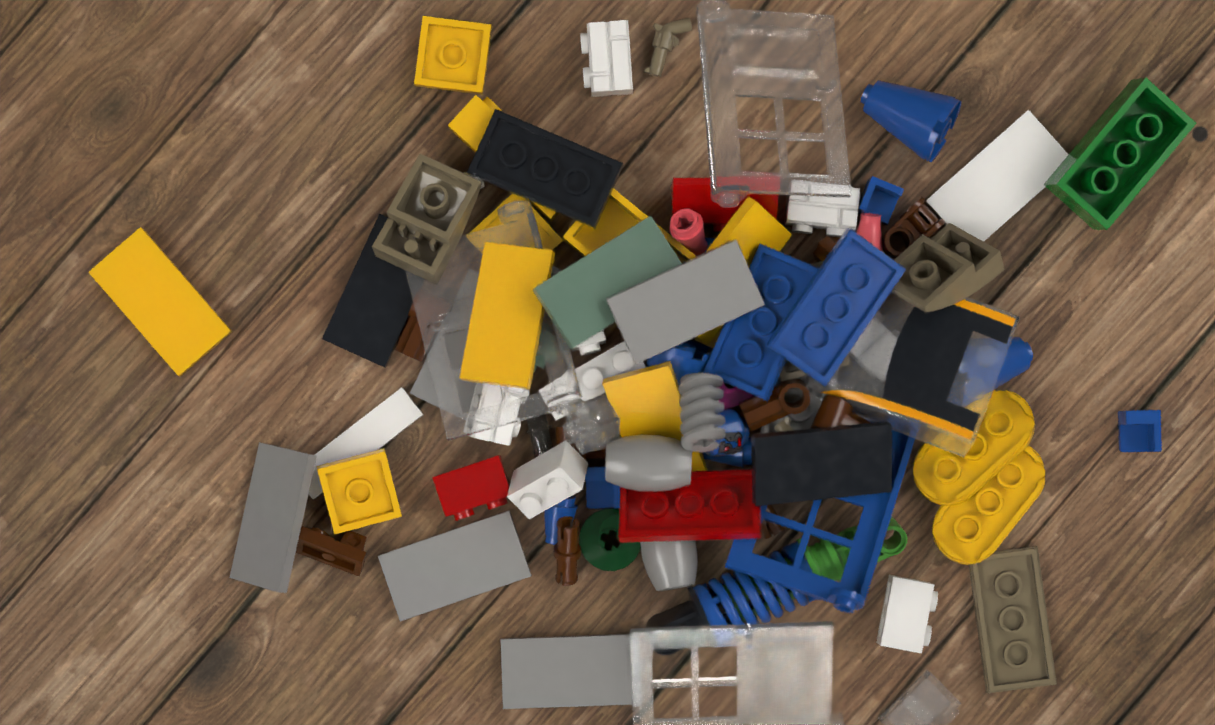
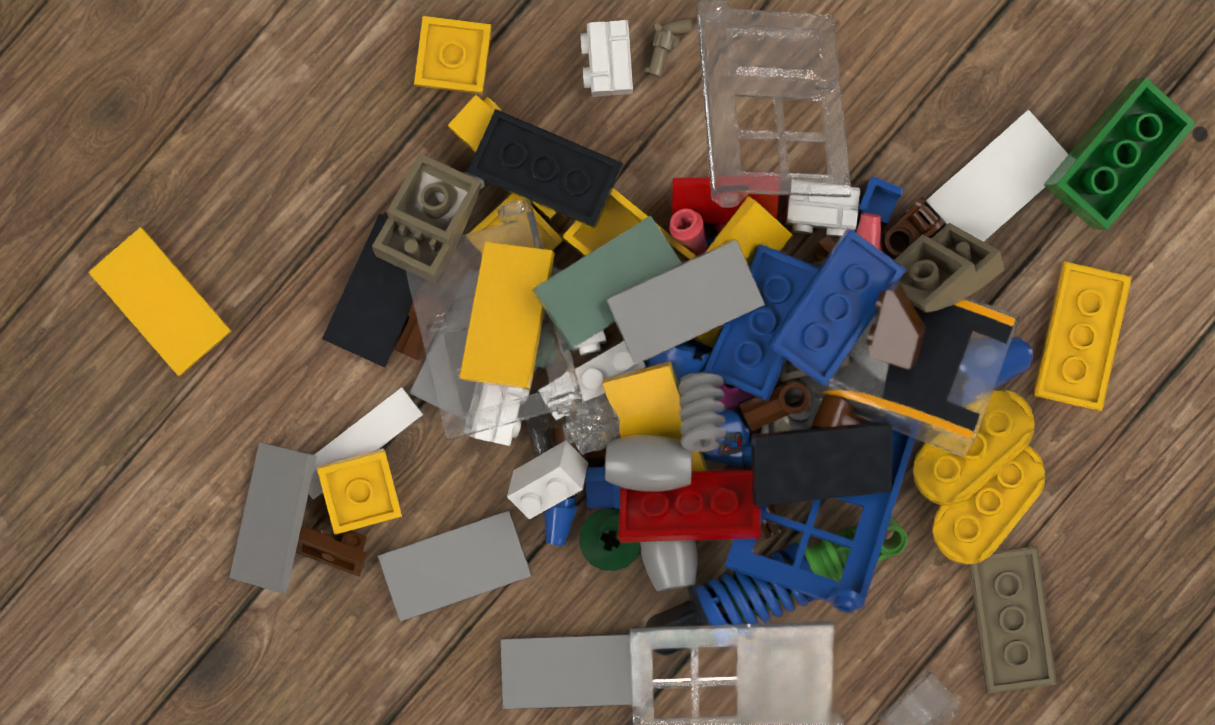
red brick [432,455,510,521] -> none
reddish brown pin [554,516,581,586] -> none
blue cone [860,80,962,162] -> none
white brick [876,575,938,654] -> none
blue panel [1118,410,1162,452] -> none
none -> slope [867,283,926,370]
none -> yellow tile [1032,261,1132,412]

